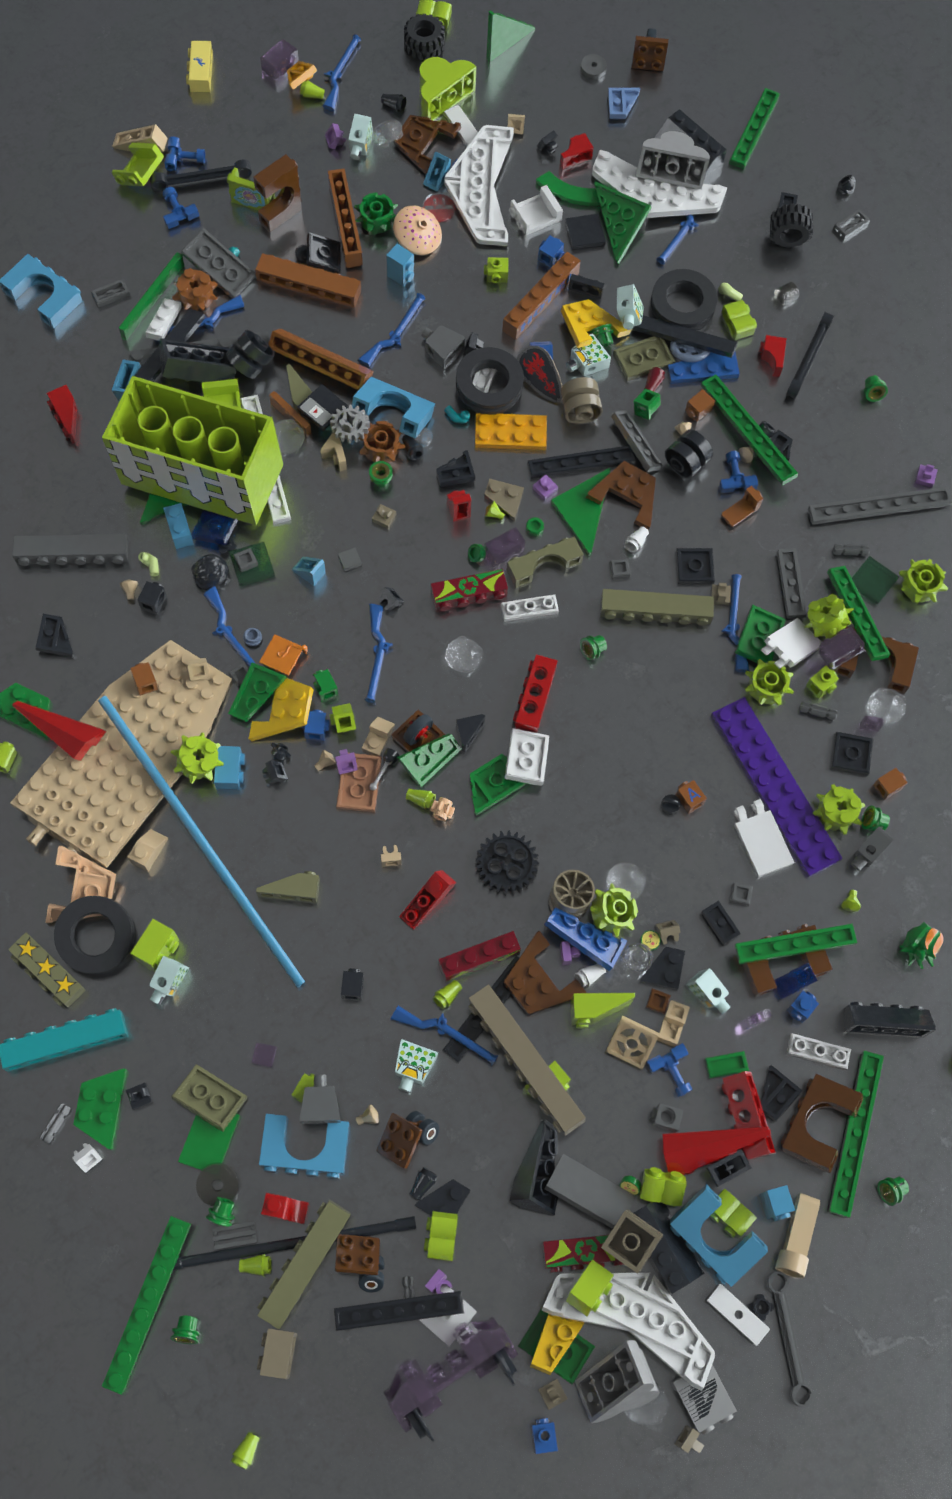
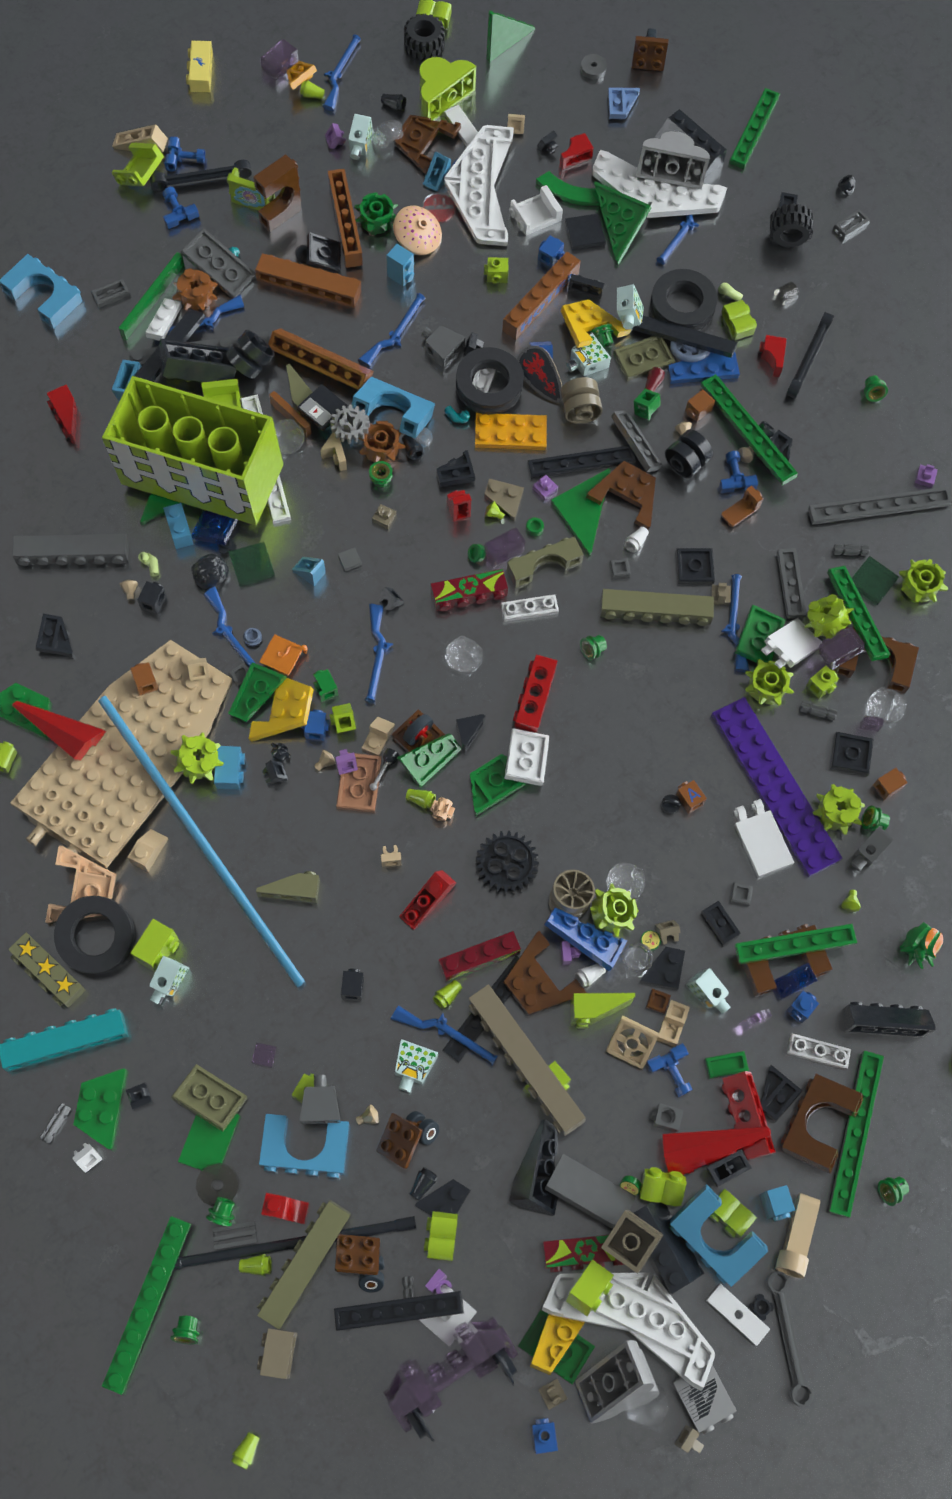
dark grey tile [234,548,258,573] -> none

